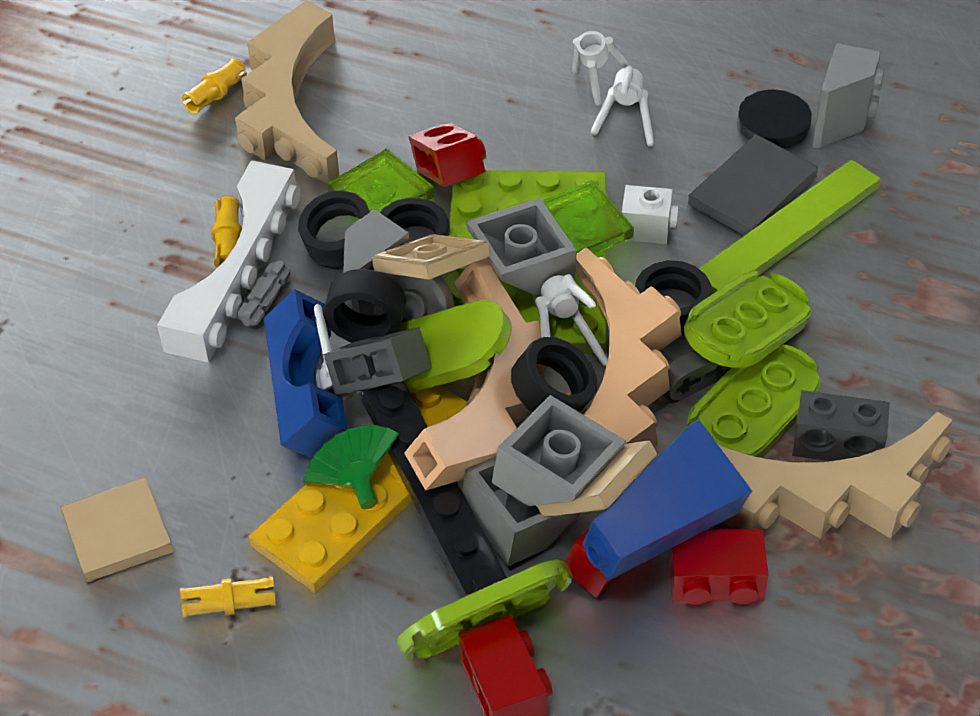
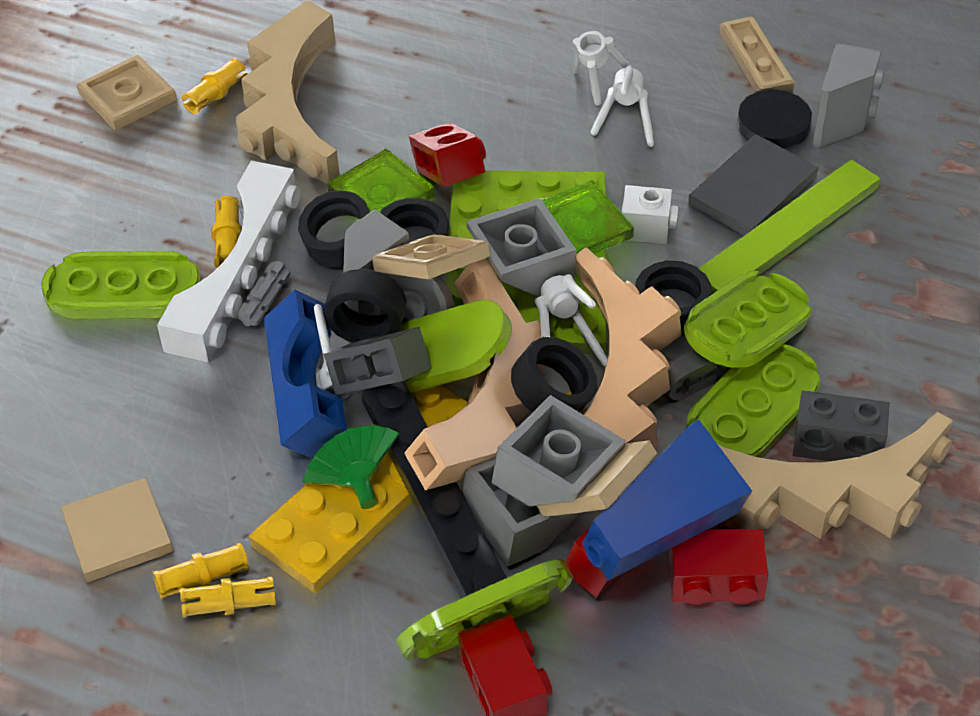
none -> lime tile [41,251,202,319]
none -> tan tile [76,55,177,131]
none -> yellow pin [152,542,249,600]
none -> tan tile [719,16,795,92]

